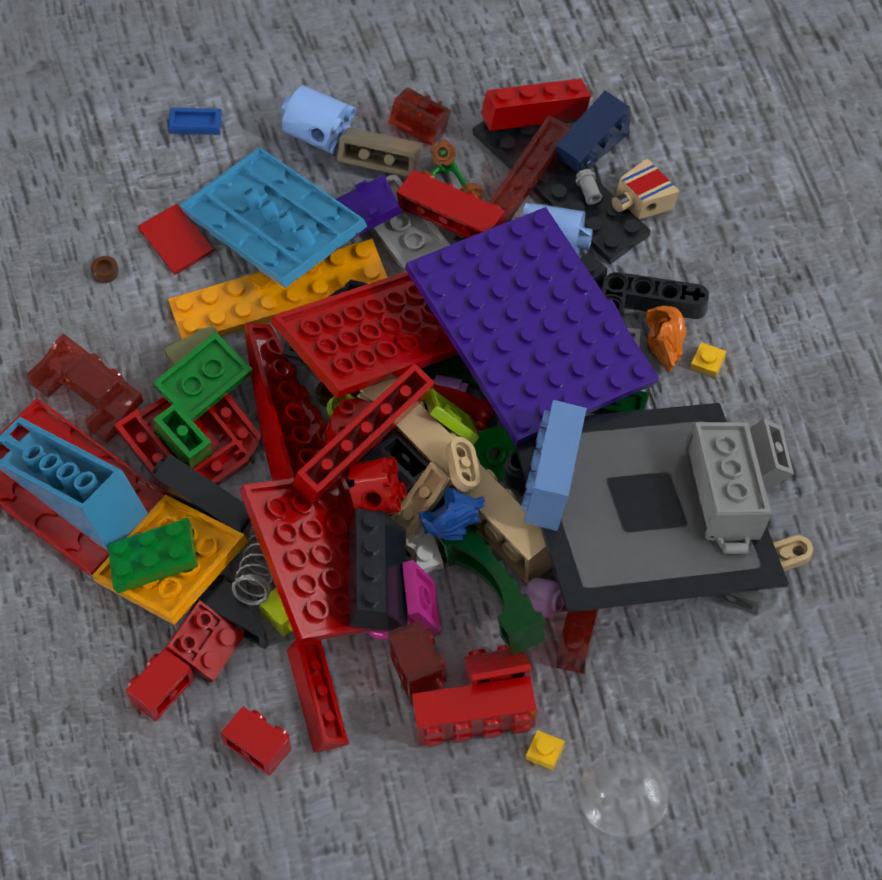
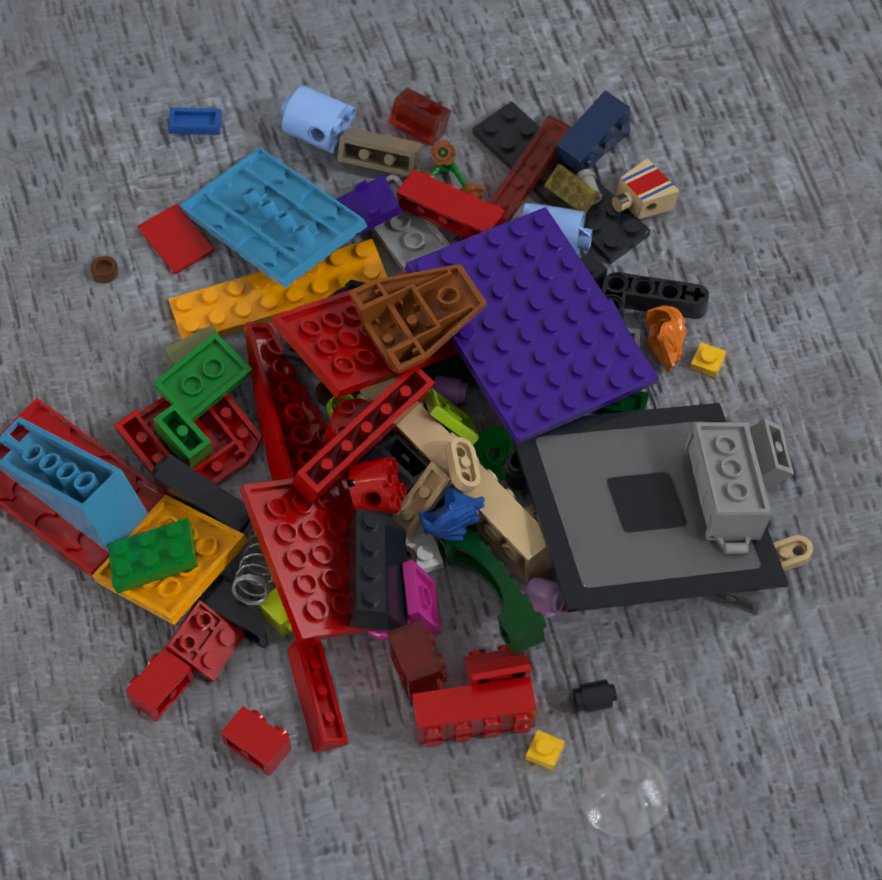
clear red bracket [26,333,144,444] -> none
red piece [433,384,495,431] -> none
red brick [481,78,591,131] -> none
medium blue brick [521,400,587,531] -> none
clear red brick [556,609,598,674] -> none
none -> dark orange wedge [349,264,487,373]
none -> clear yellow tile [544,164,600,215]
none -> black brick [572,679,617,713]

